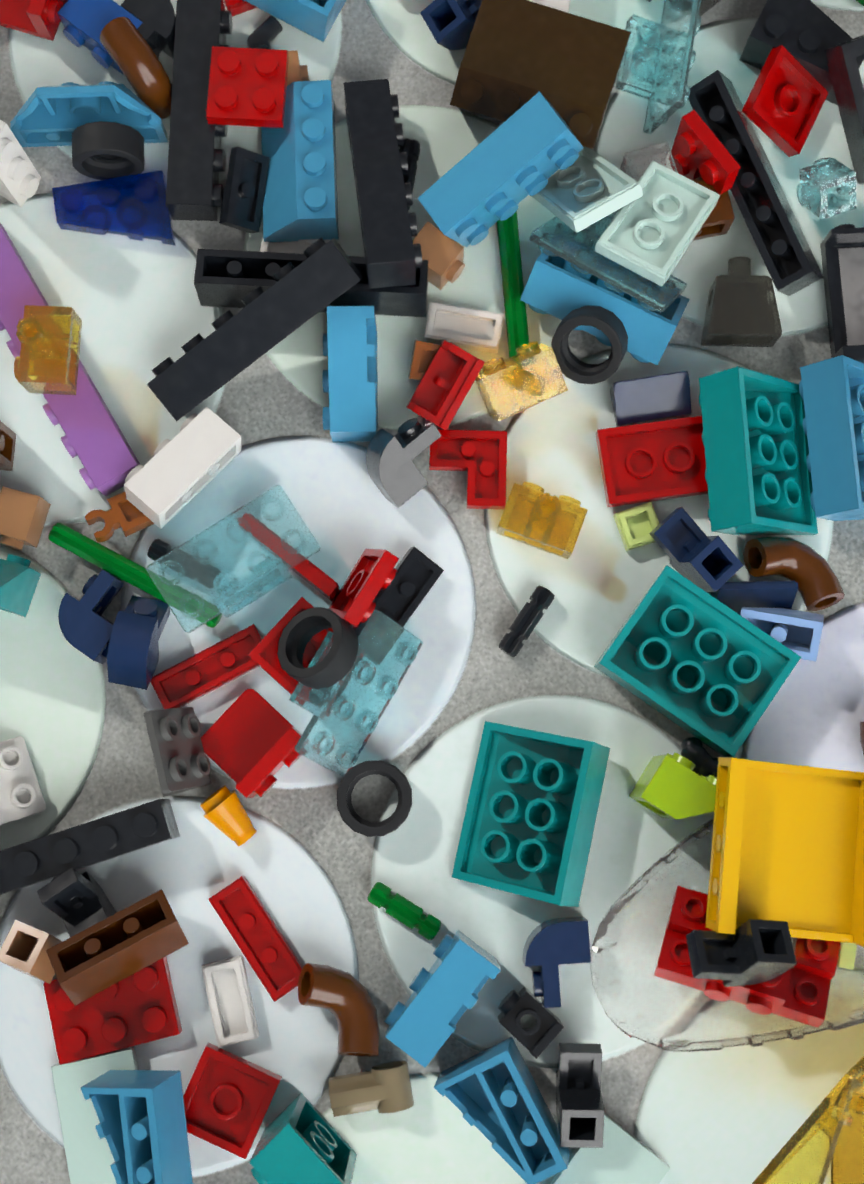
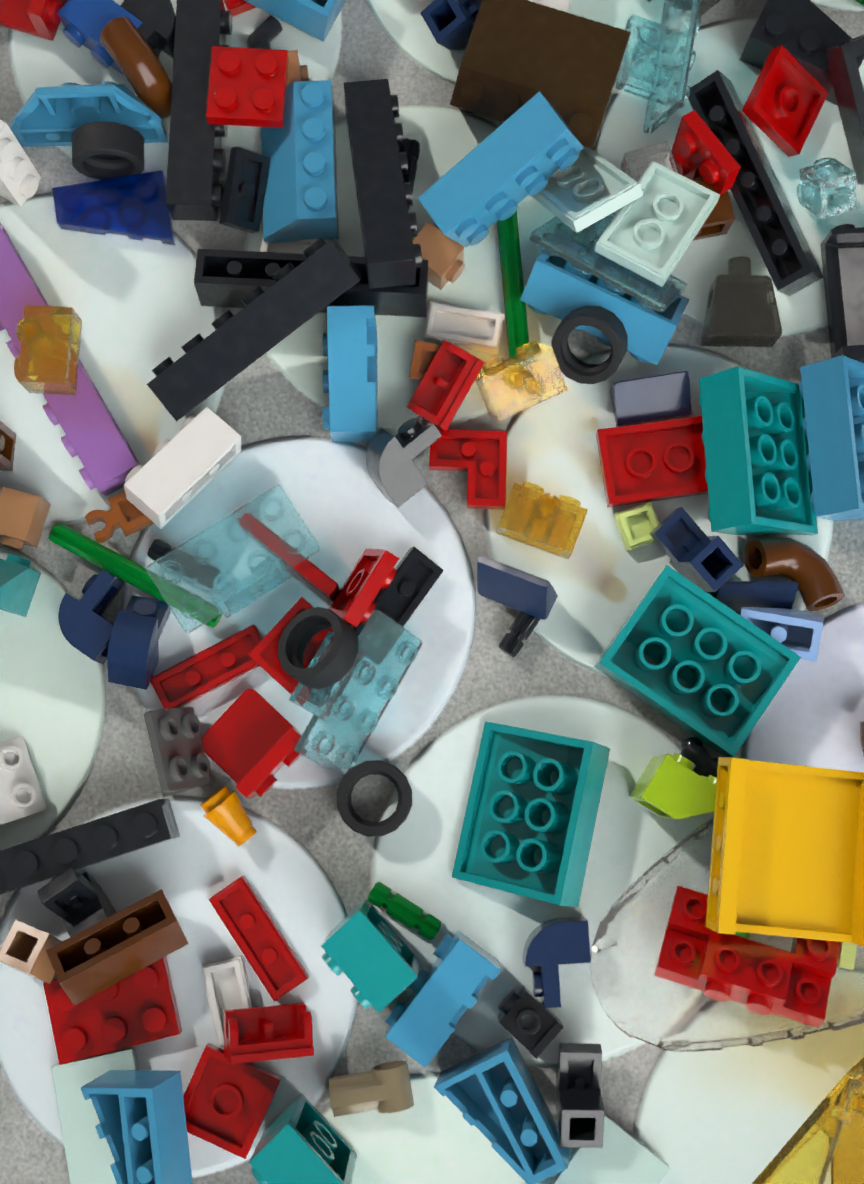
reddish brown cylinder [298,963,380,1057] -> none
black brick [686,919,797,987] -> none
none -> red hinge [223,1003,314,1065]
none -> teal brick [321,899,419,1013]
none -> dark blue slope [477,556,558,620]

